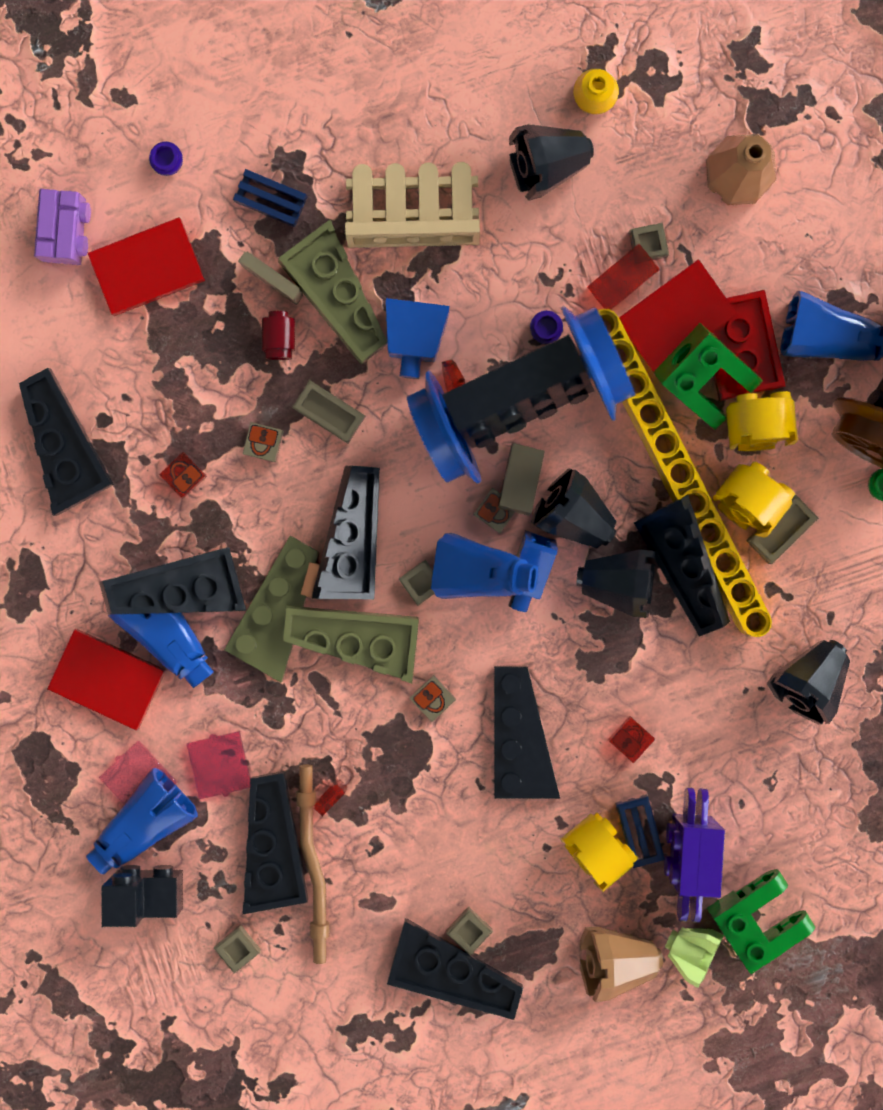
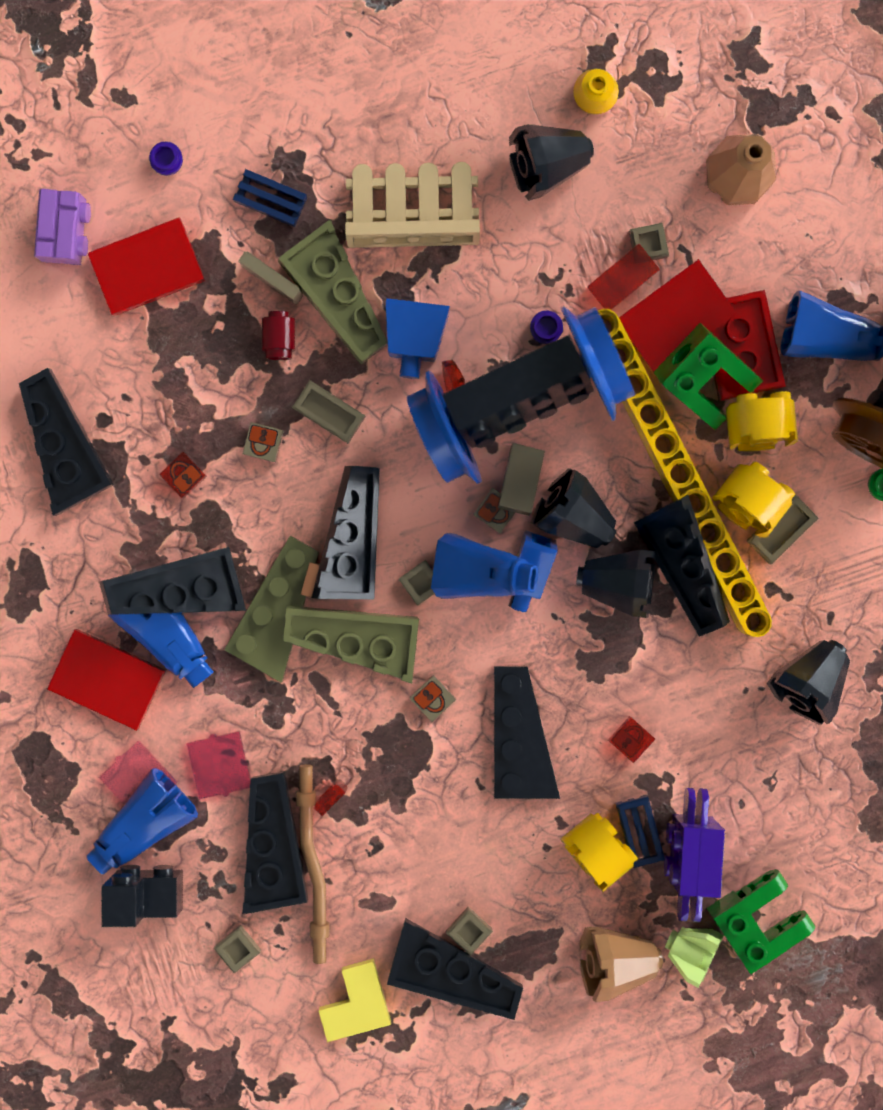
none -> light yellow tile [319,958,391,1042]

